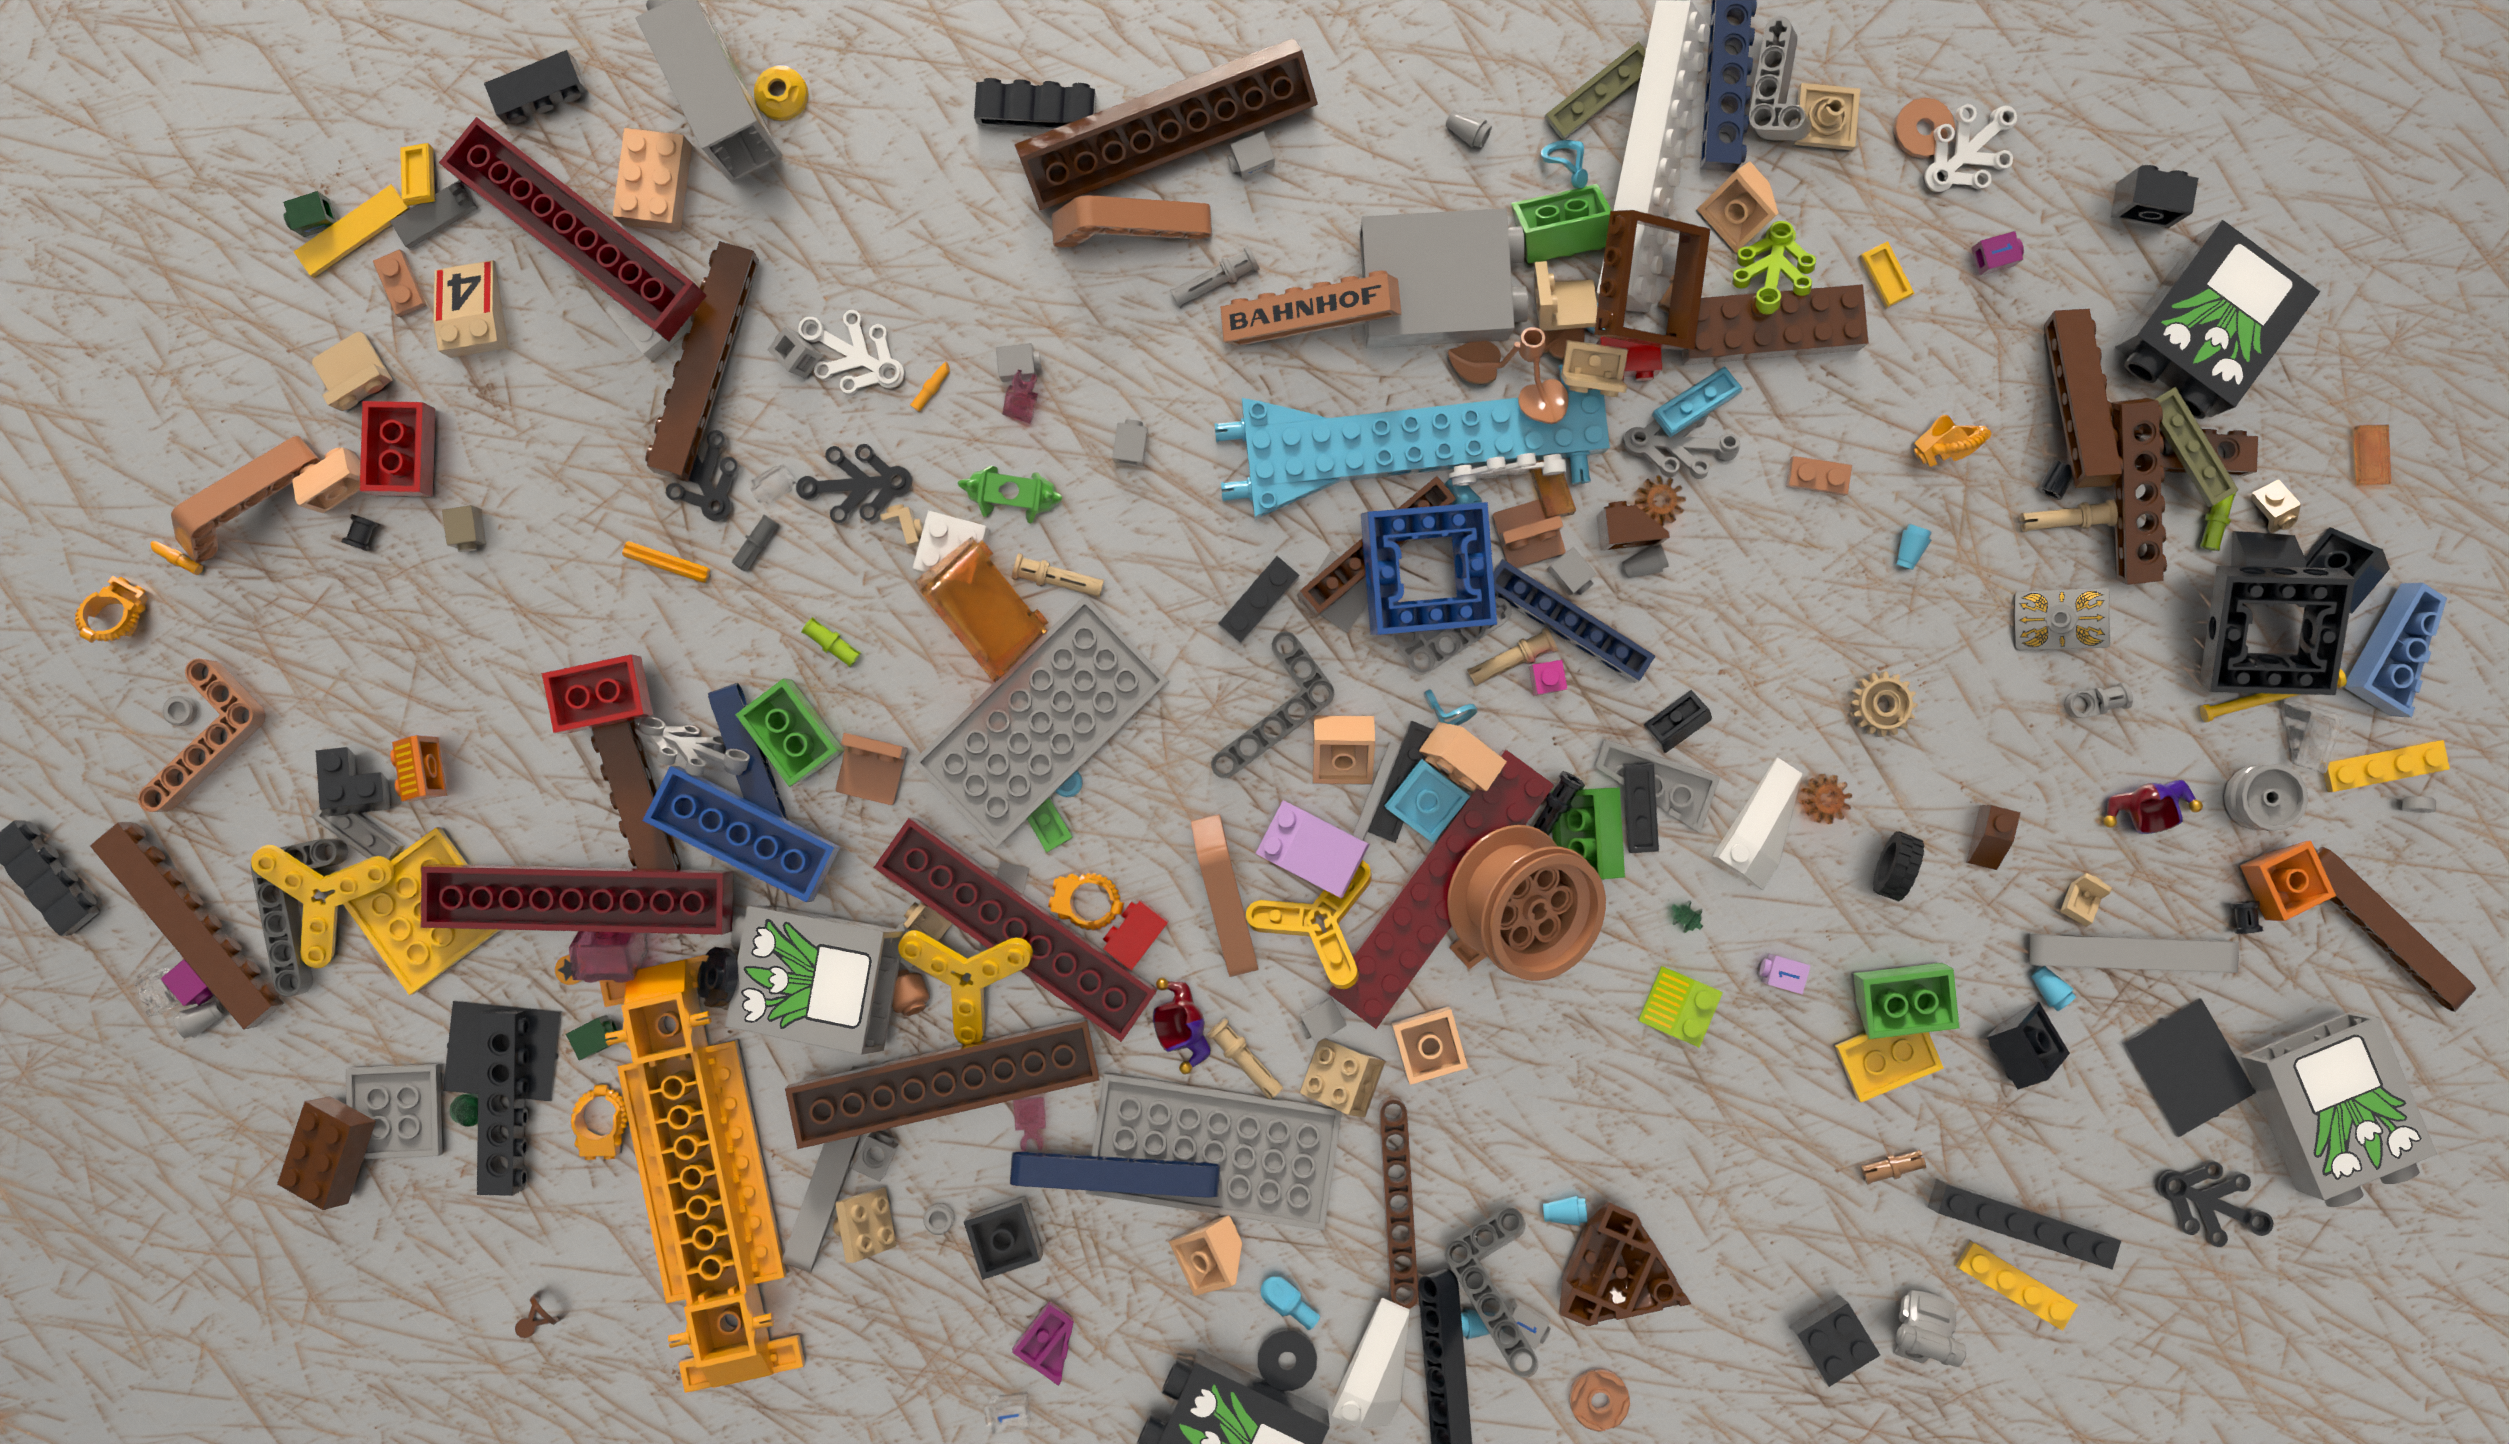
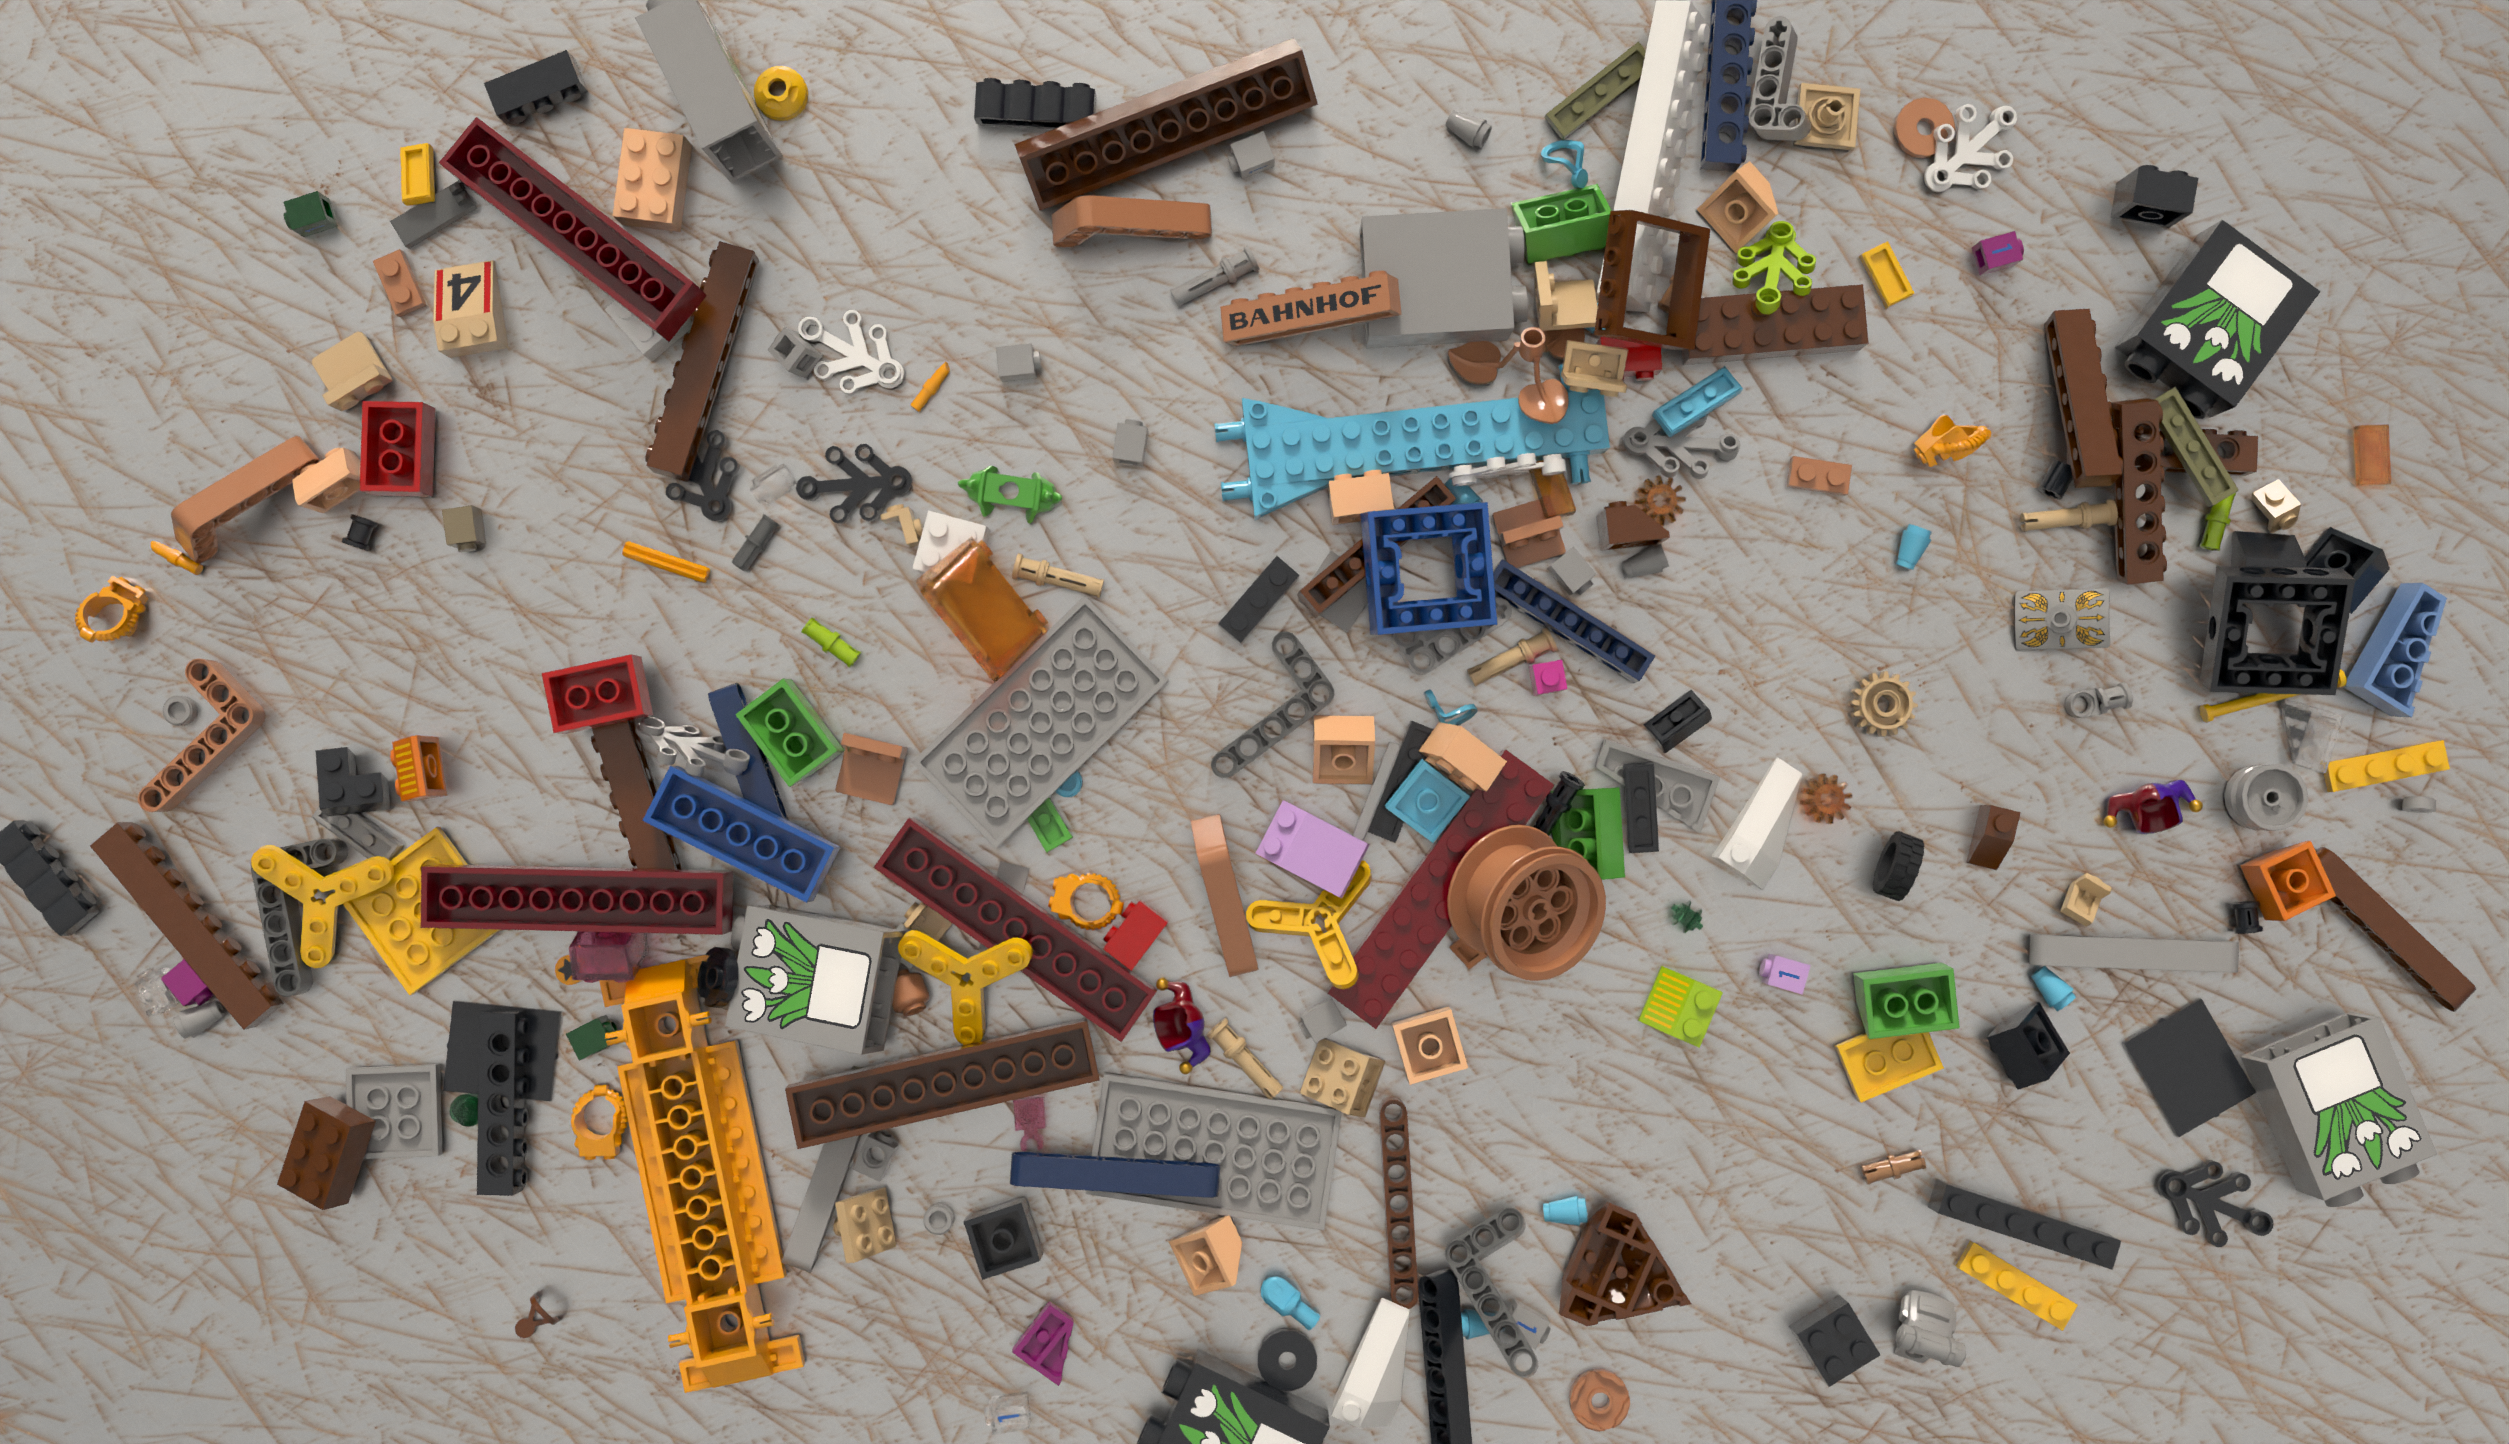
yellow tile [293,184,410,278] -> none
clear pink plate [1002,369,1038,424] -> none
none -> light nougat slope [1328,470,1394,525]

